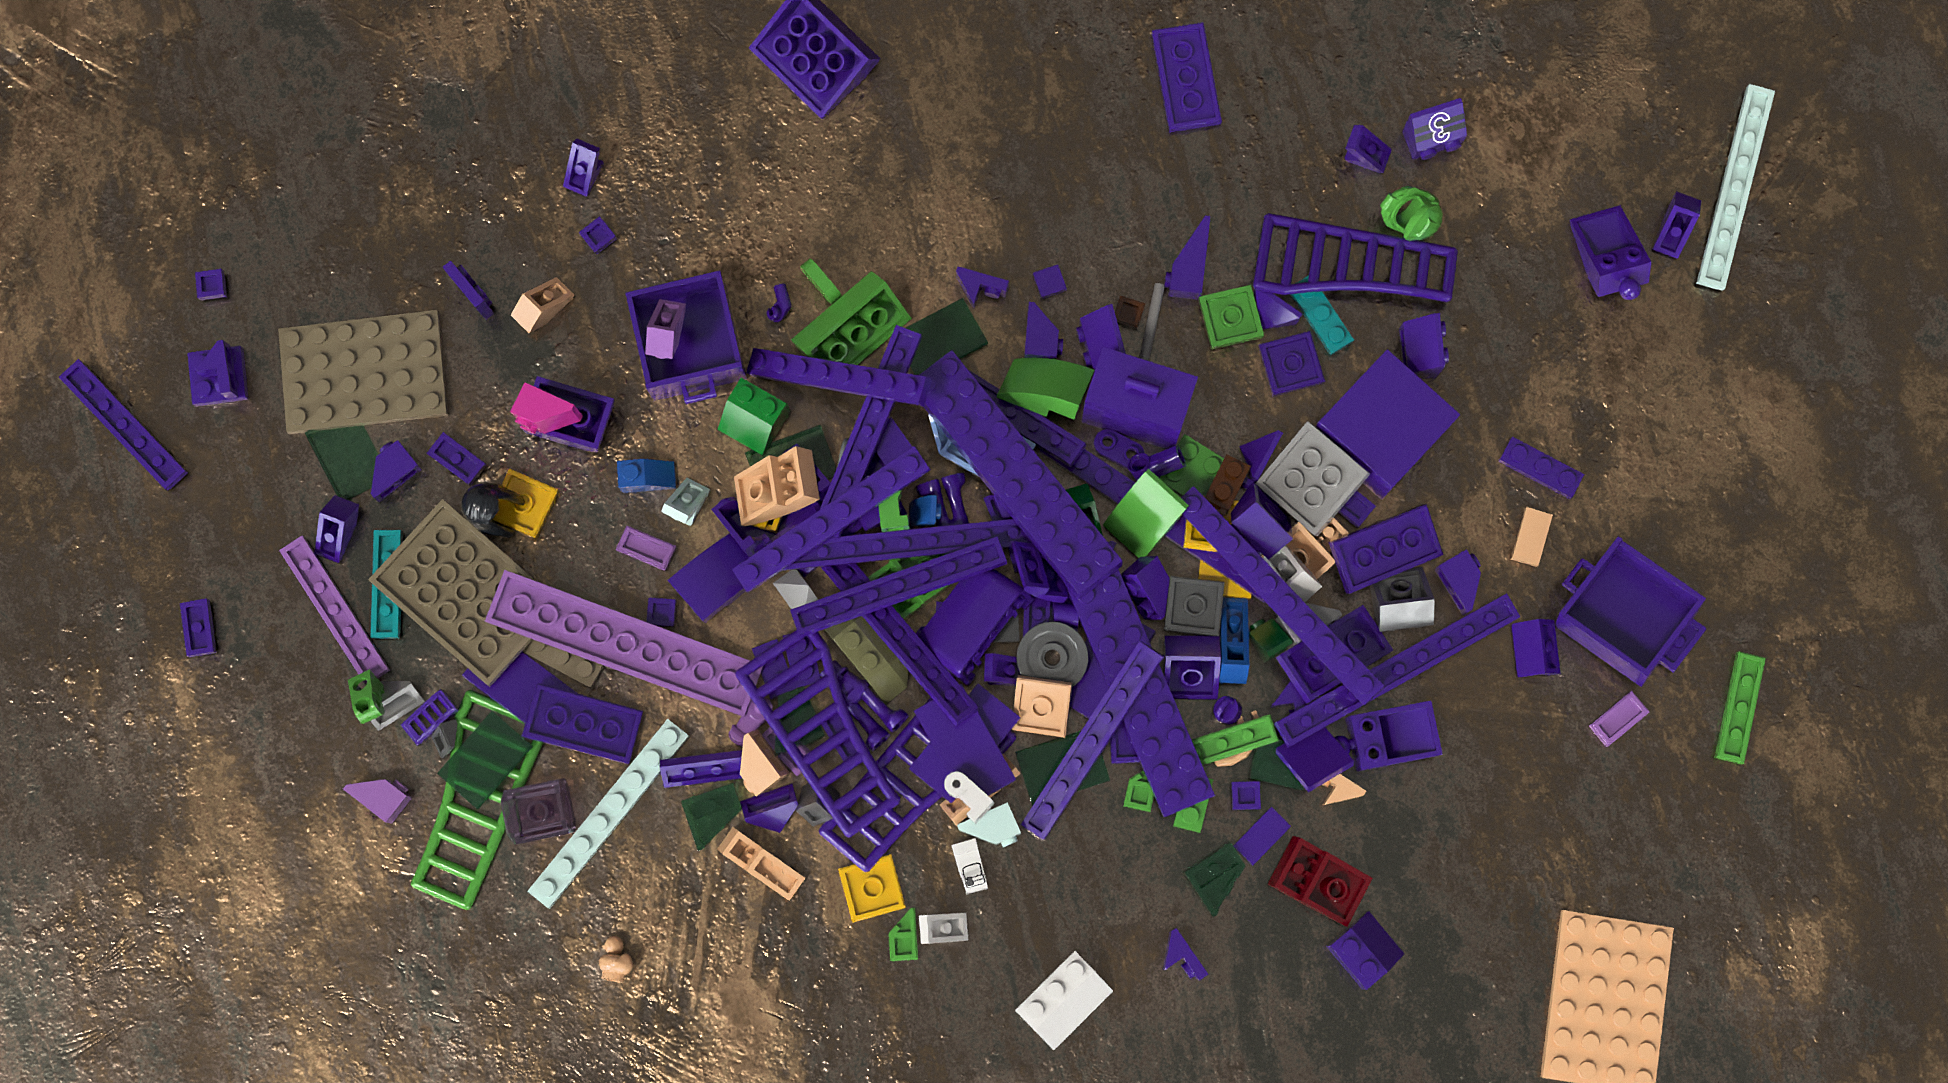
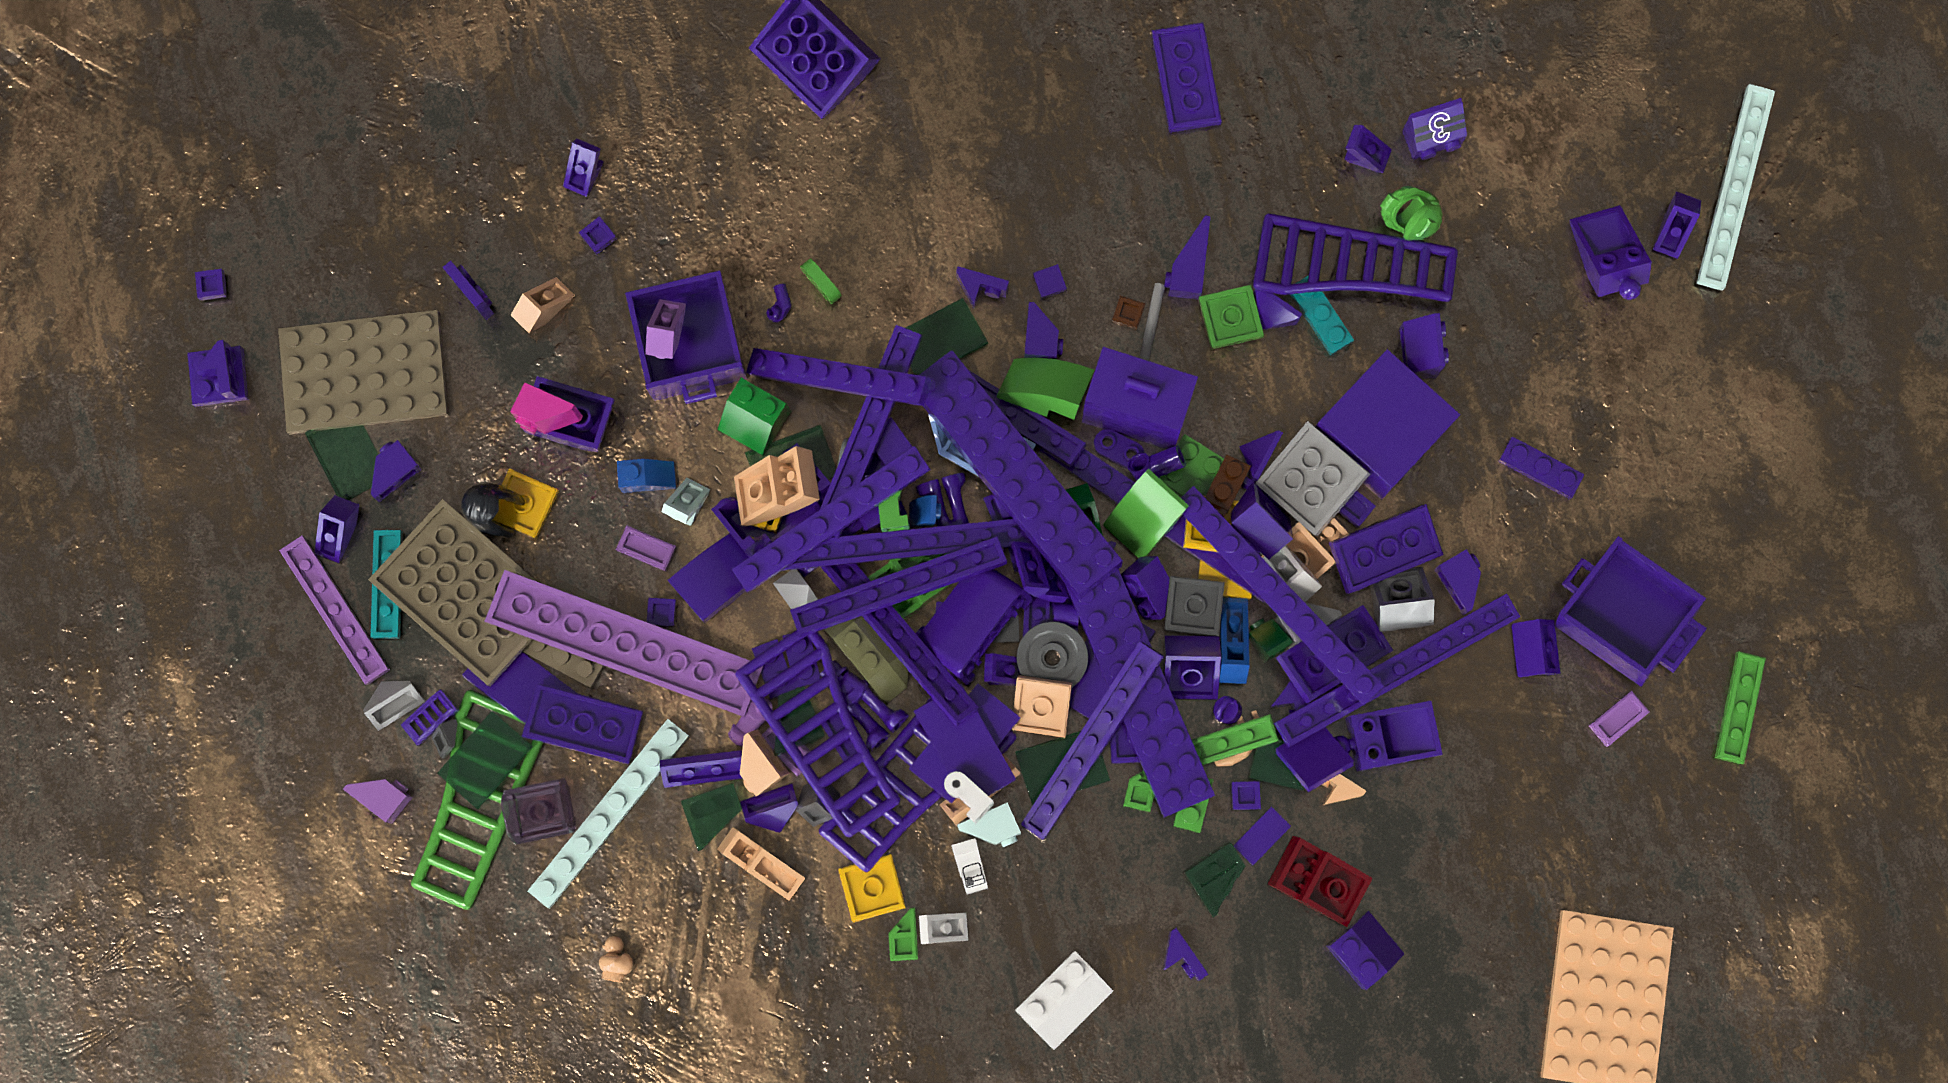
dark purple plate [59,359,188,491] -> none
dark purple plate [180,598,217,657] -> none
bright green leg [348,669,385,724] -> none
dark purple plate [427,432,487,486] -> none
bright green slope [791,271,912,365] -> none
dark purple slope [1076,304,1126,375] -> none
dark purple tile [1258,331,1325,397] -> none
light nougat tile [1511,507,1553,567] -> none

